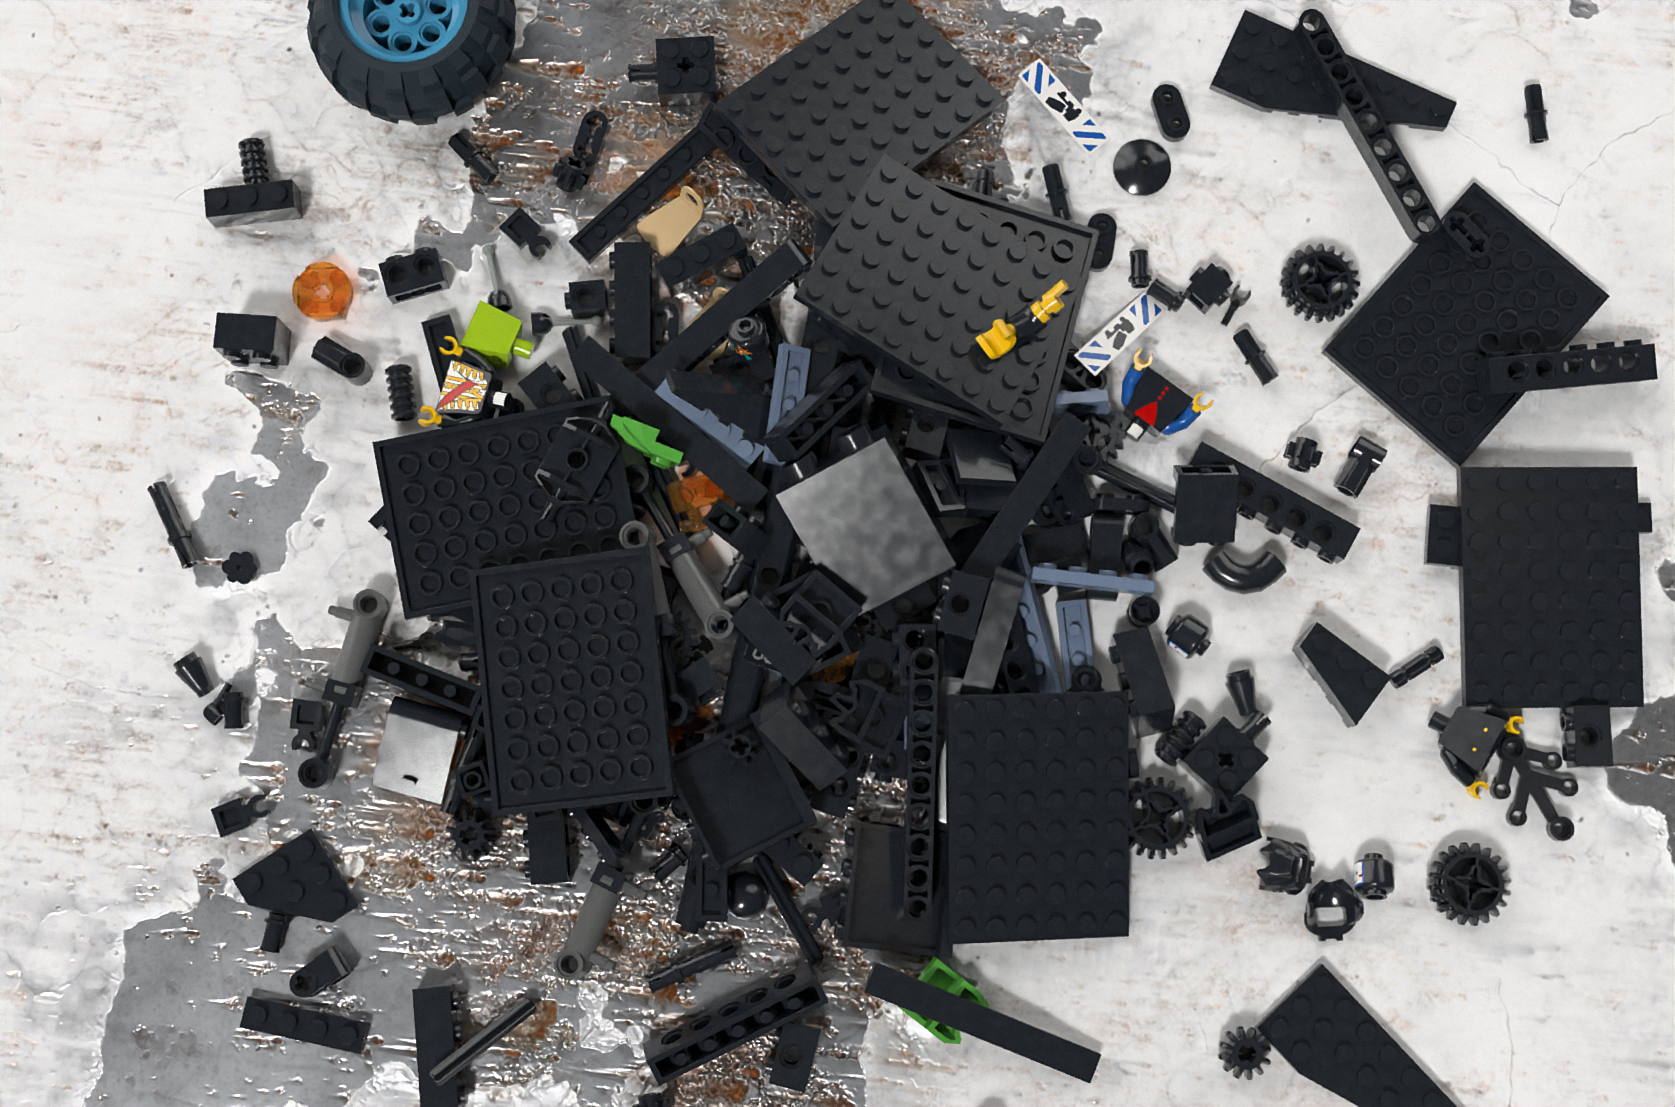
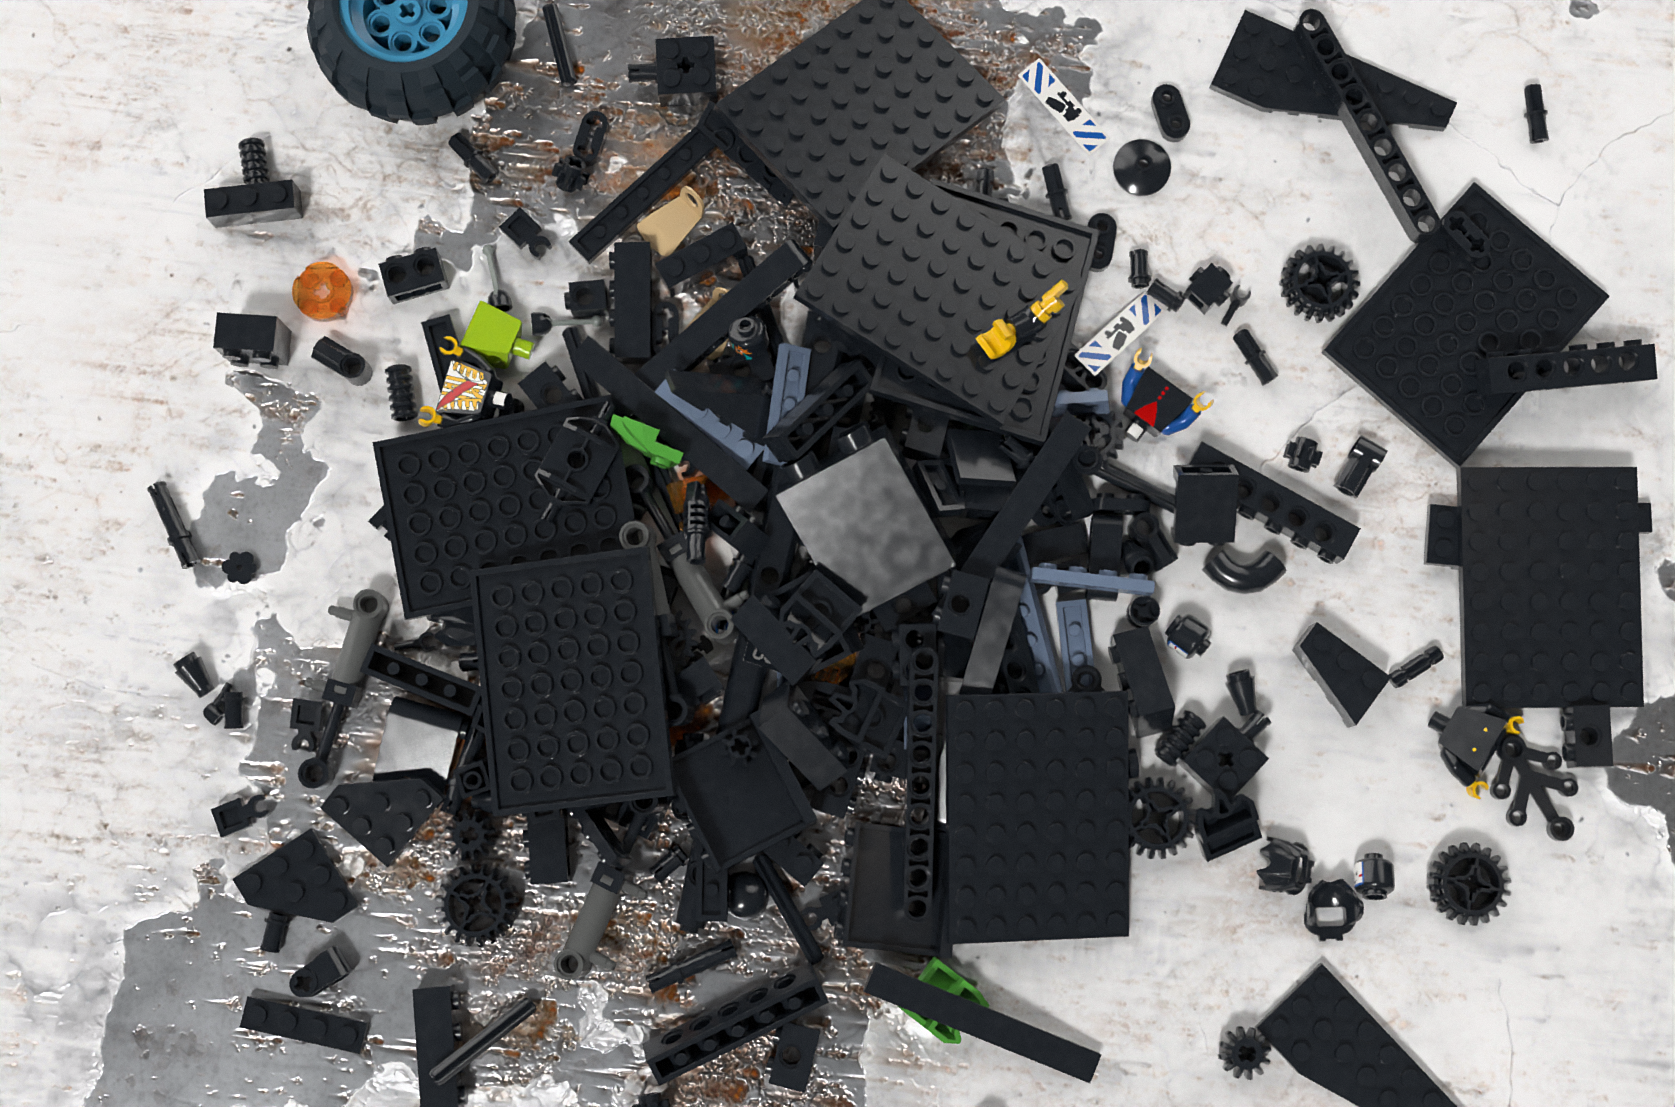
none -> black plate [320,777,447,867]
none -> black gear [435,863,519,947]
none -> black axle [542,3,577,87]
none -> black hinge [683,481,710,565]

